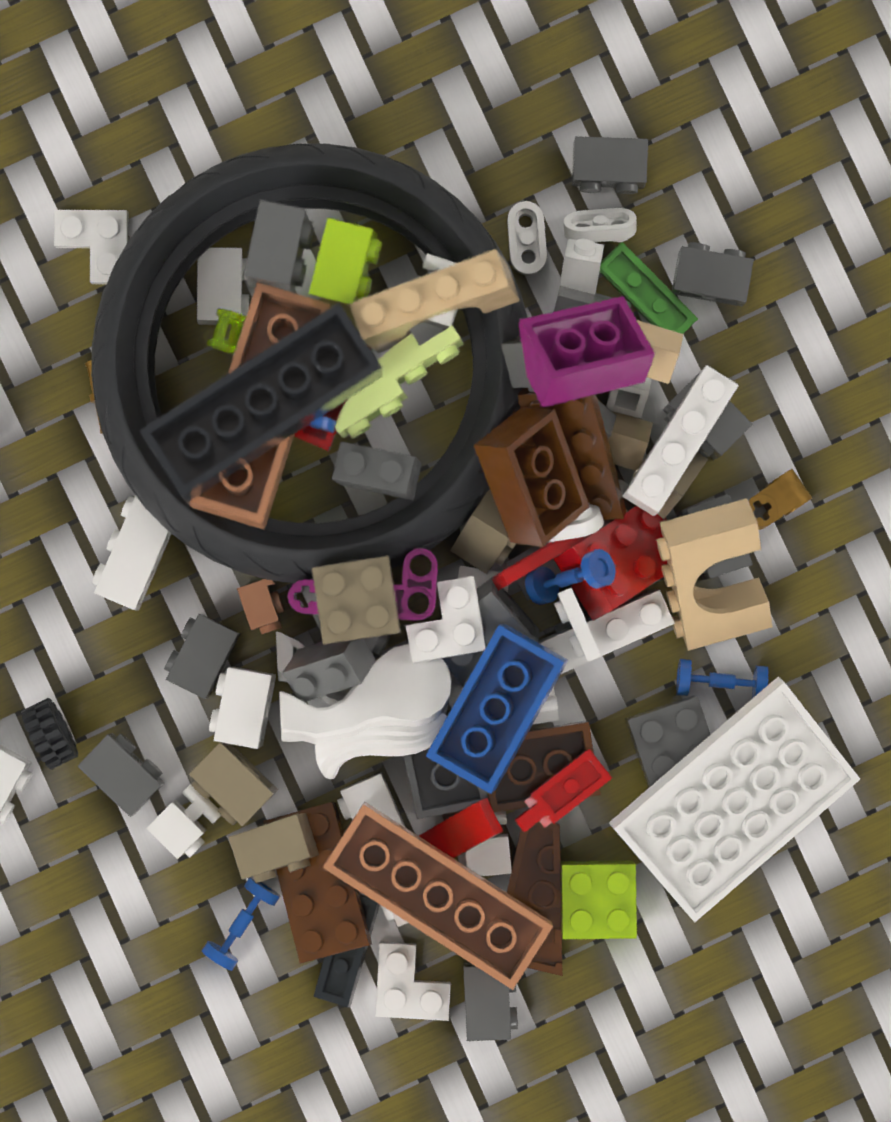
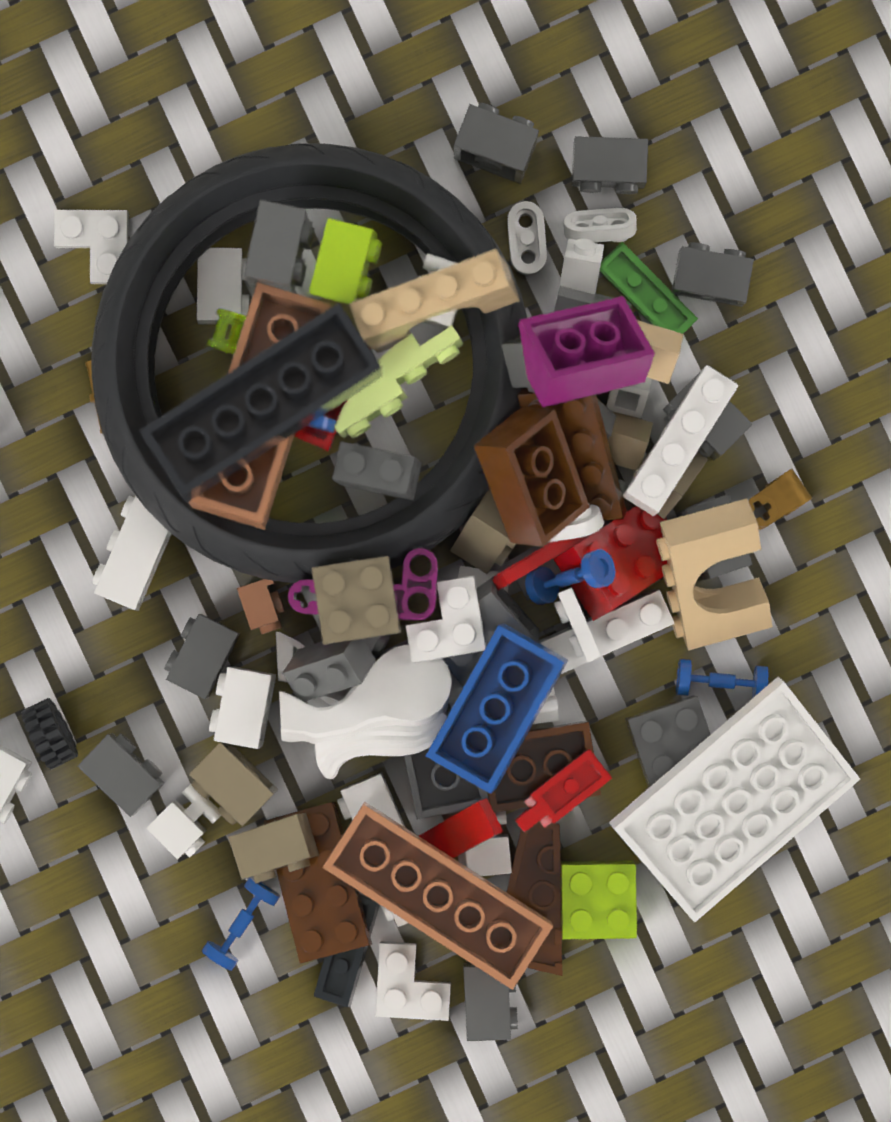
none -> dark grey brick [454,103,539,184]

